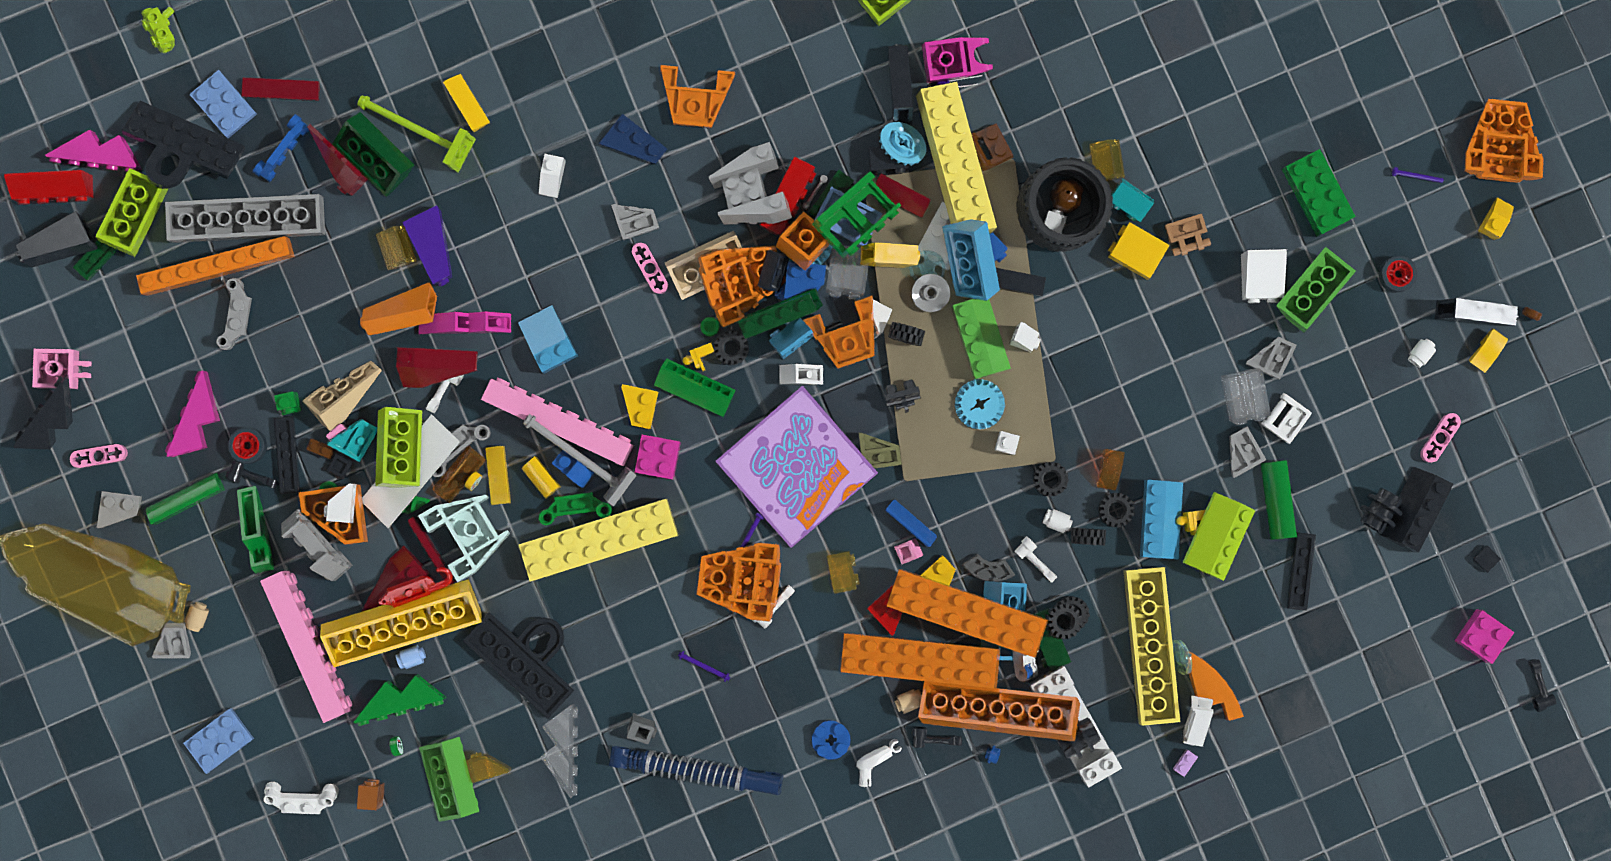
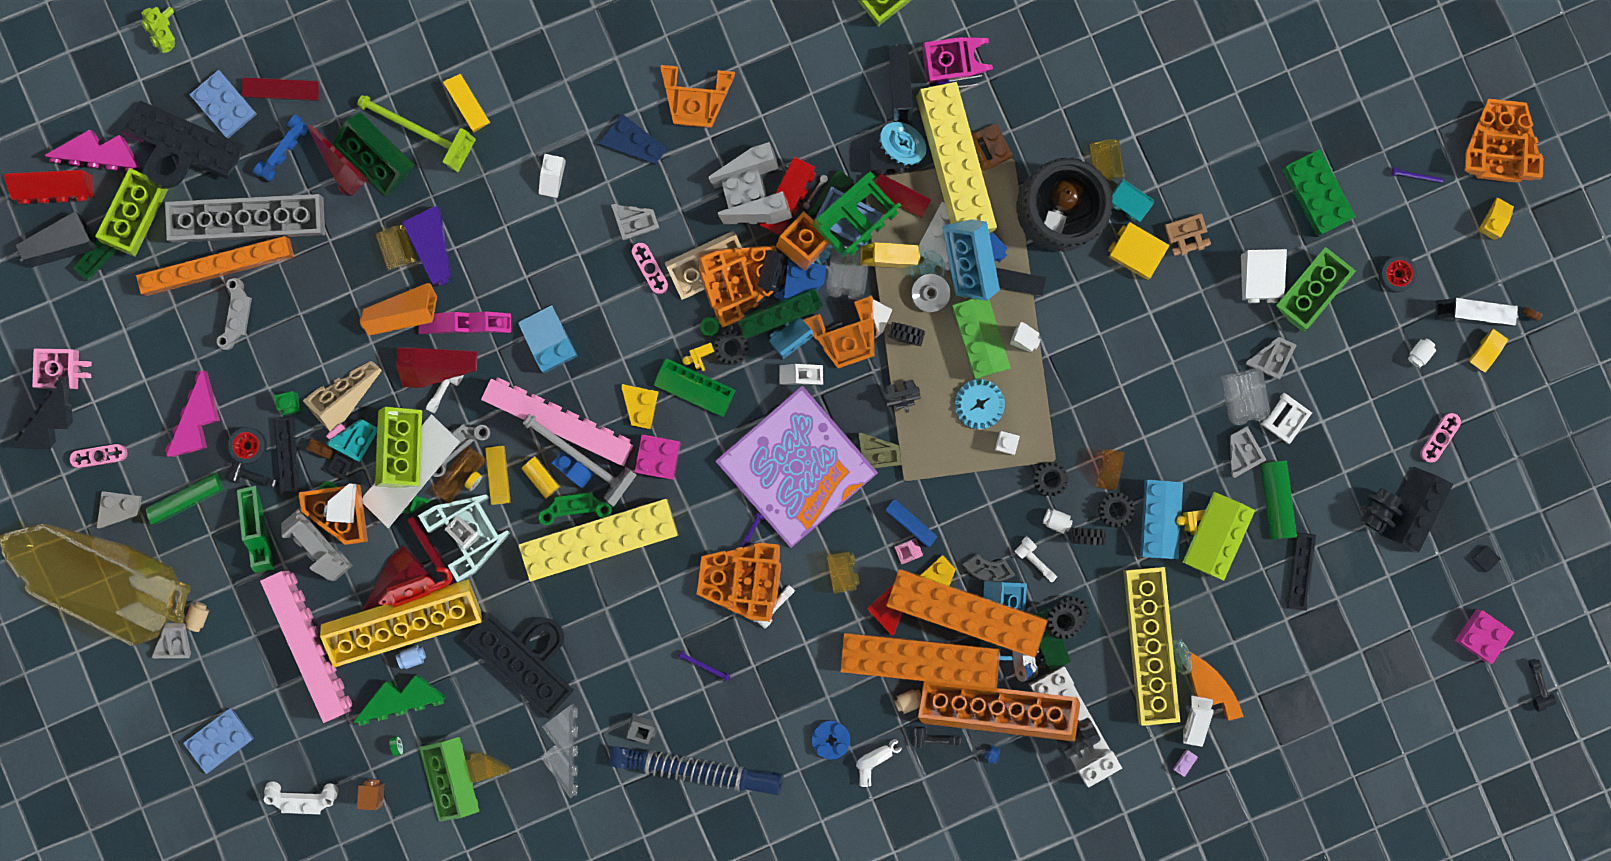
none -> white slope [445,516,480,550]

